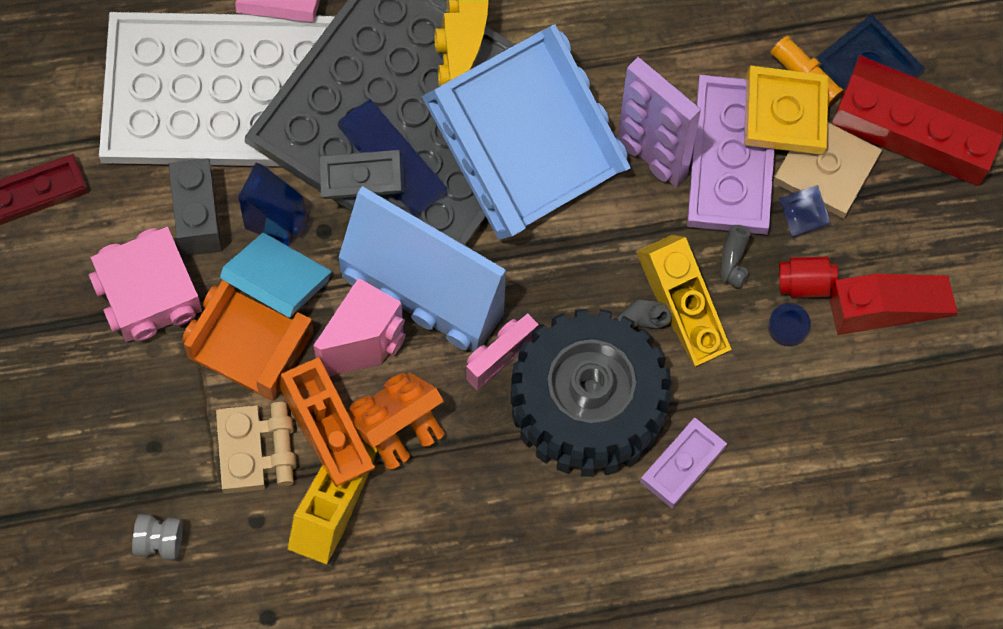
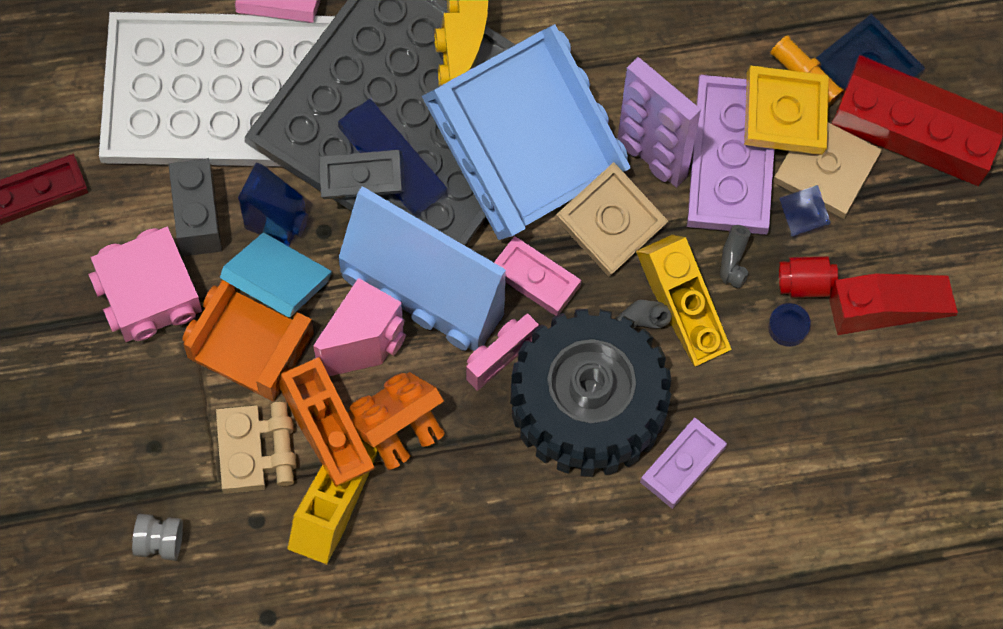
none -> bright pink plate [494,236,581,316]
none -> tan plate [554,162,669,277]

